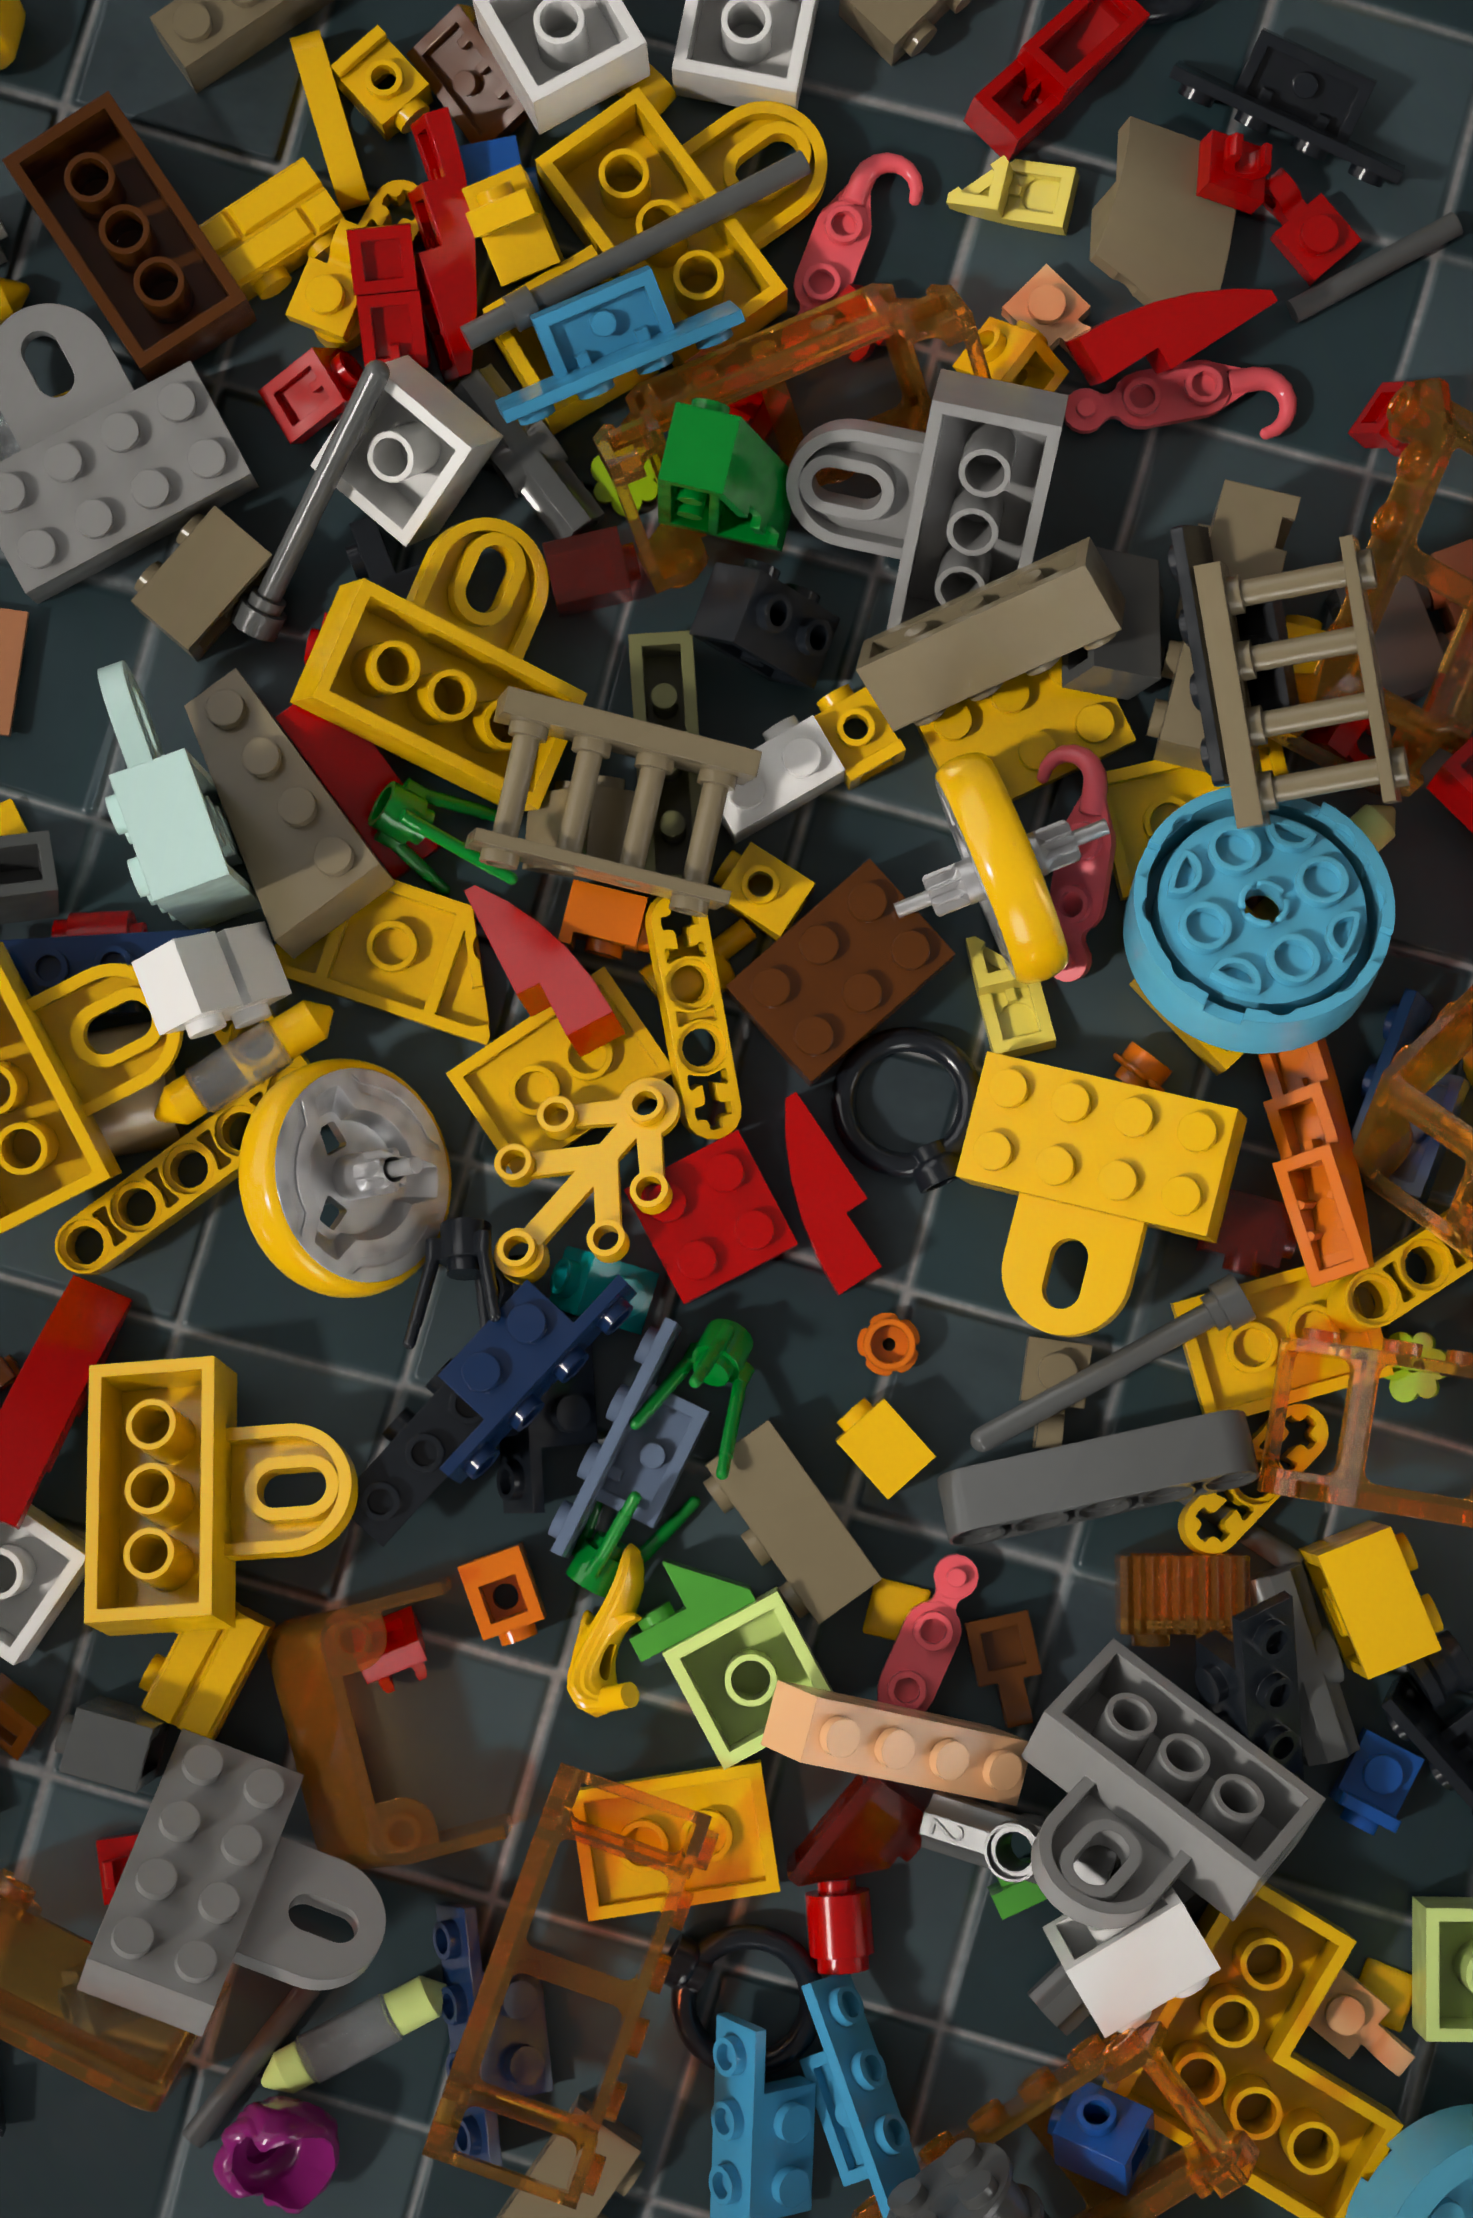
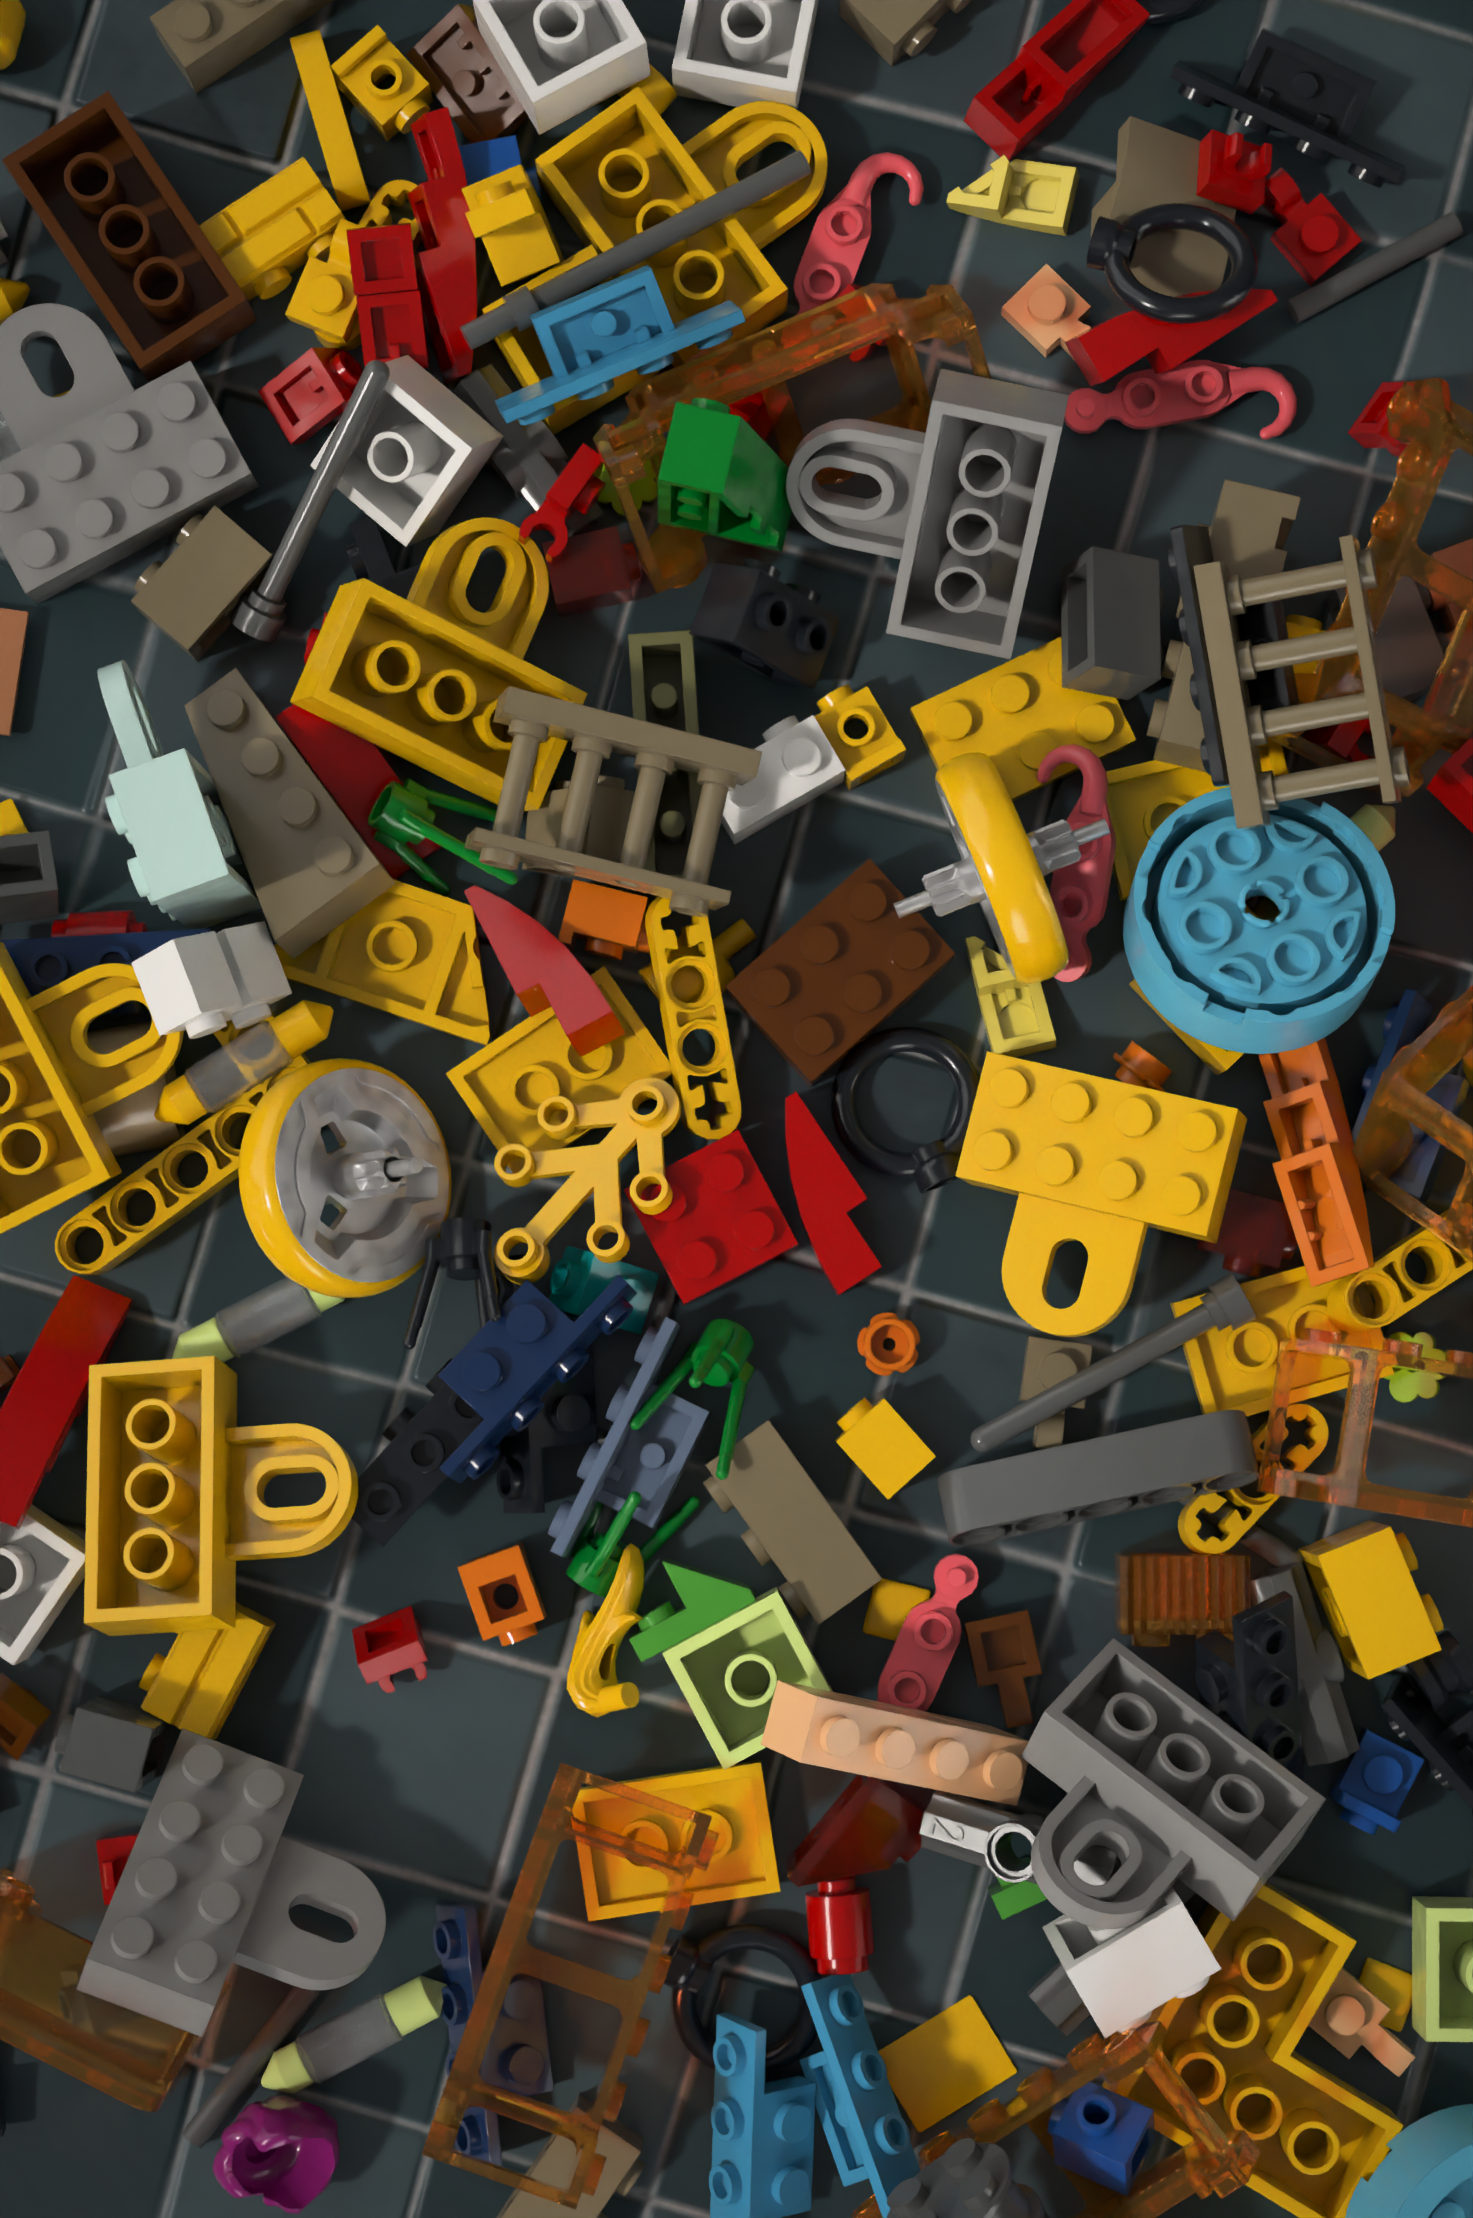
clear orange windscreen [267,1576,513,1870] -> none
yellow brick [713,842,815,941] -> none
dark tan brick [856,537,1126,732] -> none
yellow brick [952,316,1069,392] -> none
none -> clear piece [172,1277,345,1363]
none -> red plate [518,443,606,564]
none -> yellow sticker [878,1995,1017,2132]
none -> black piece [1086,203,1258,324]

